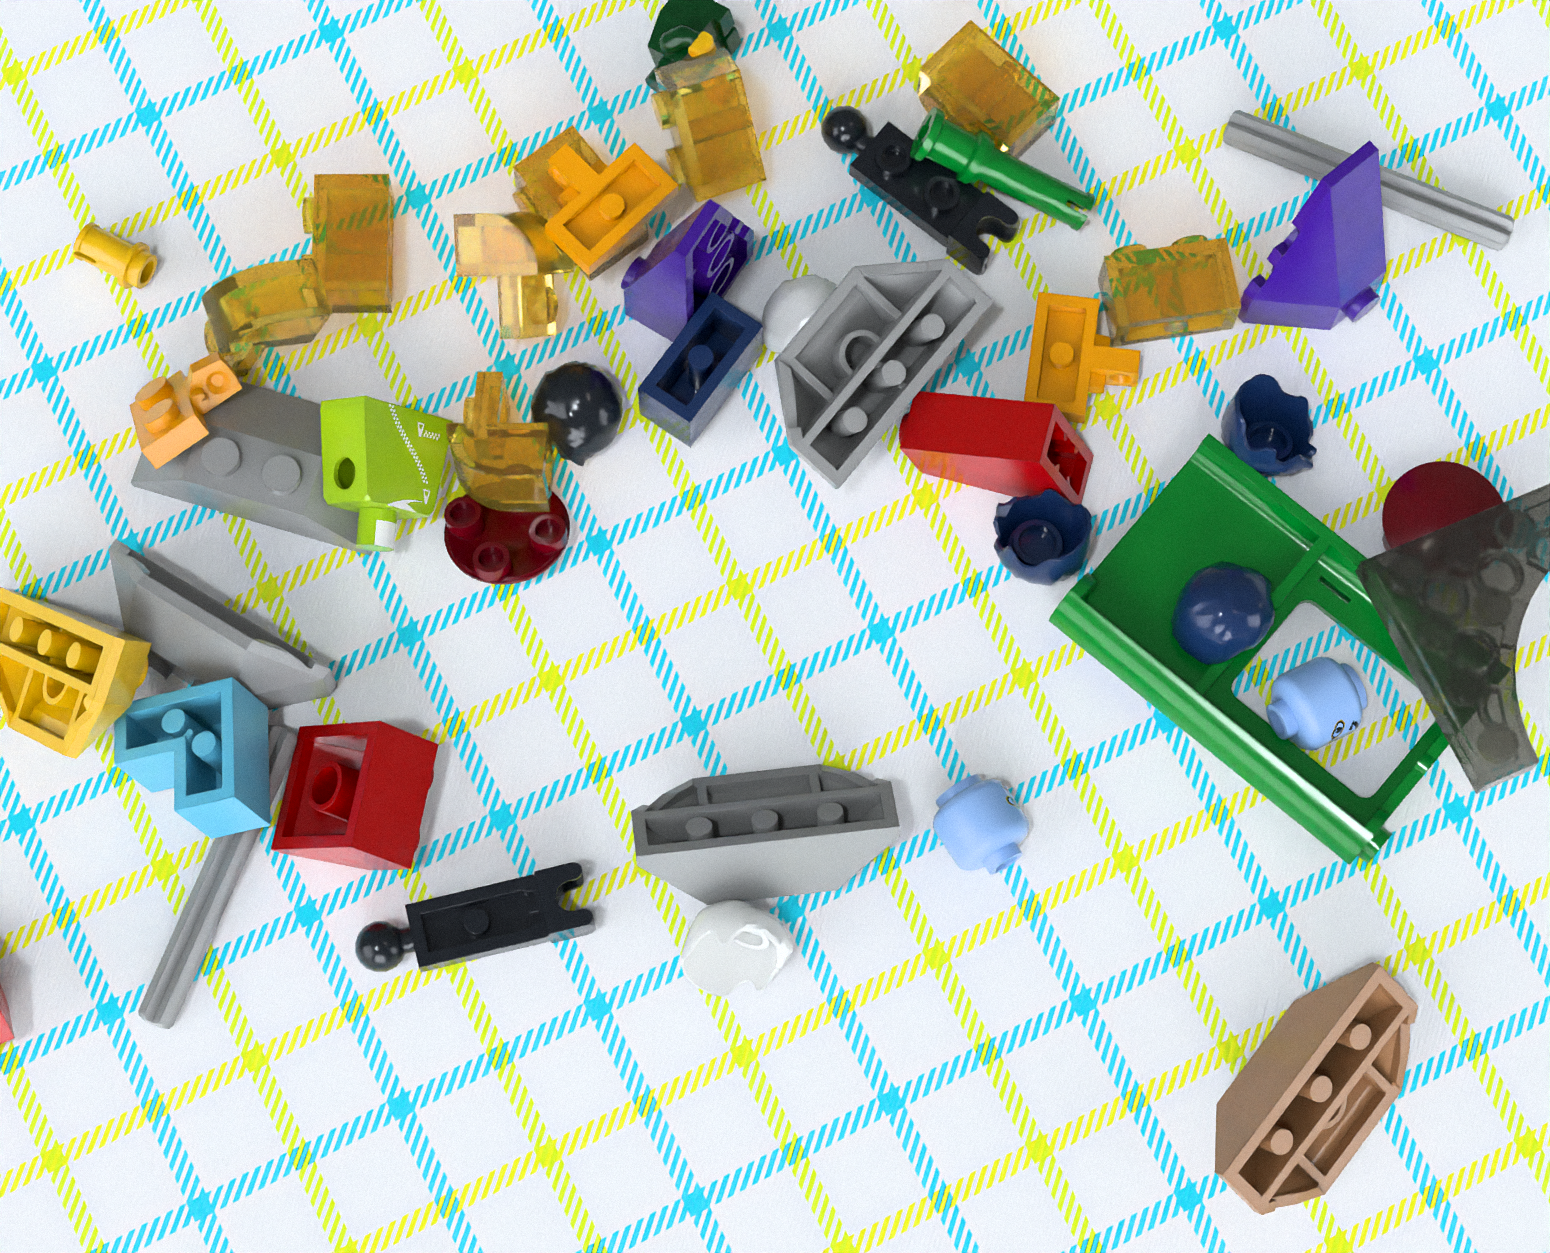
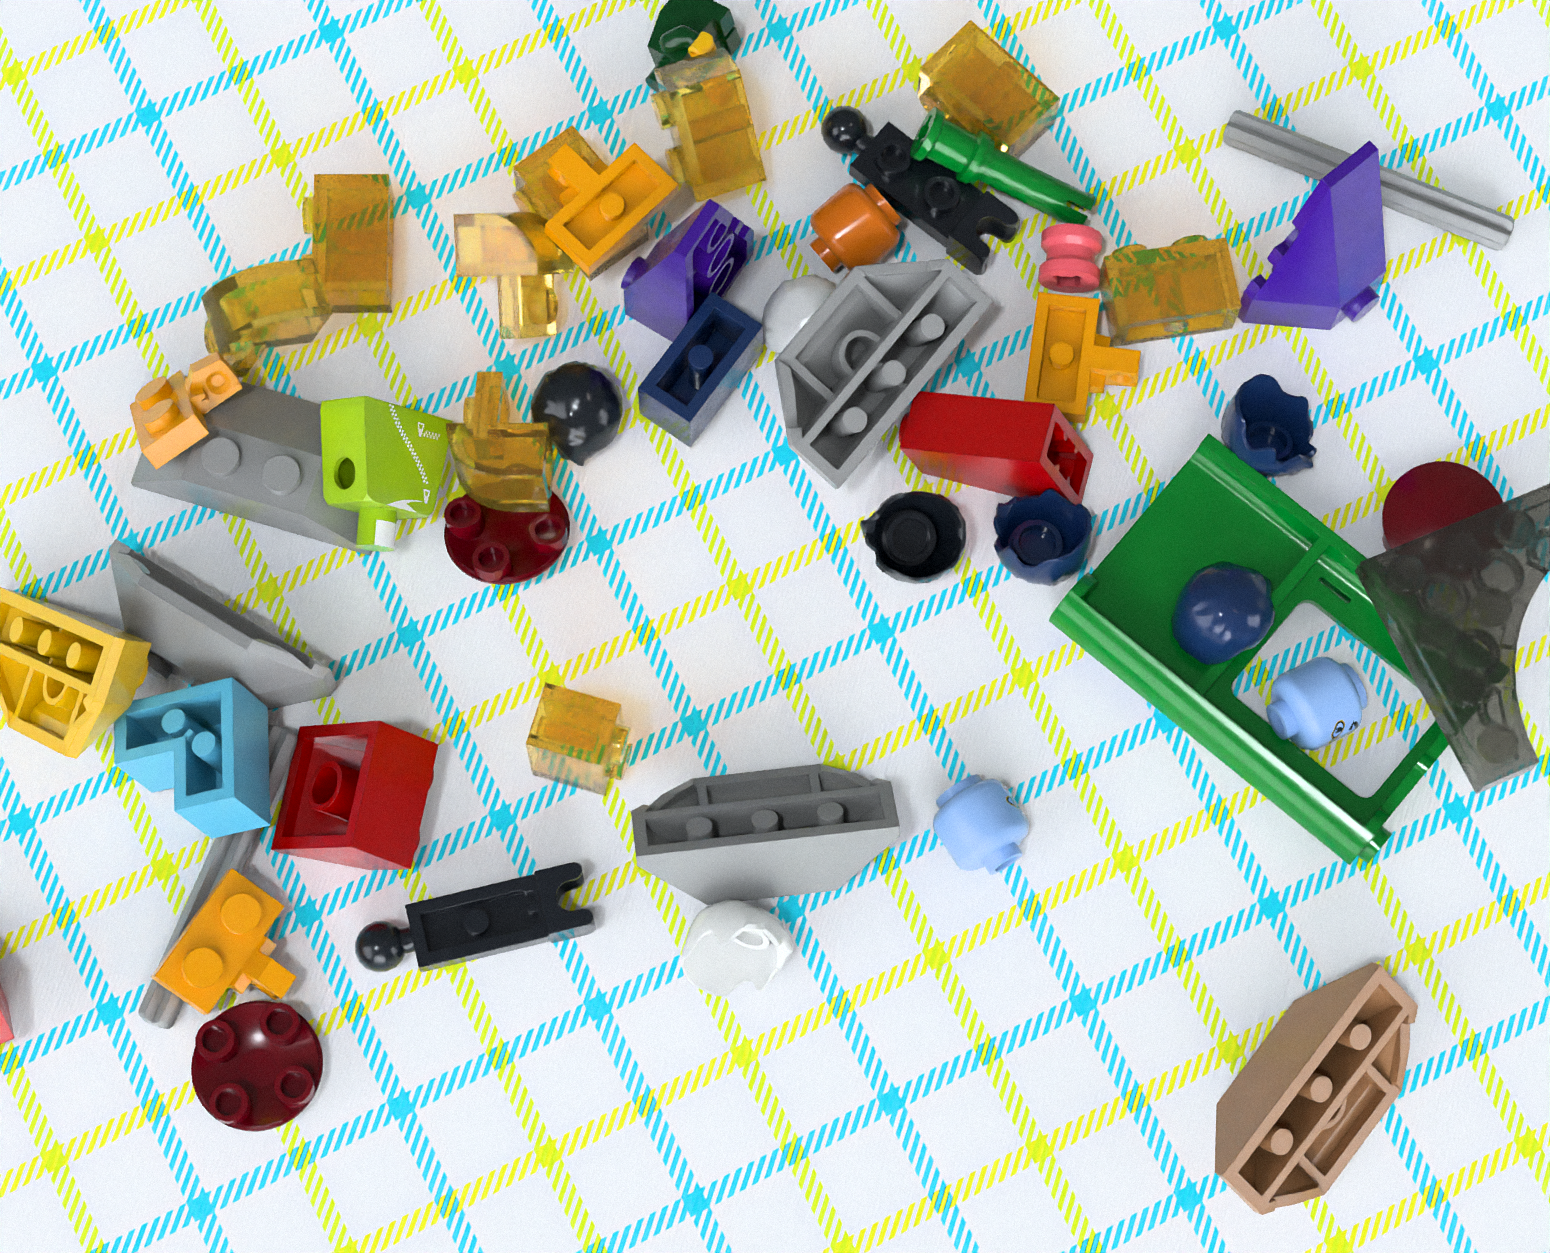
yellow pin [73,222,157,289] -> none
none -> light orange hinge [151,868,297,1015]
none -> dark red dish [191,1001,323,1132]
none -> clear yellow brick [526,682,633,796]
none -> orange head [809,183,903,272]
none -> black hair [860,491,966,584]
none -> coral wheel [1038,223,1103,293]

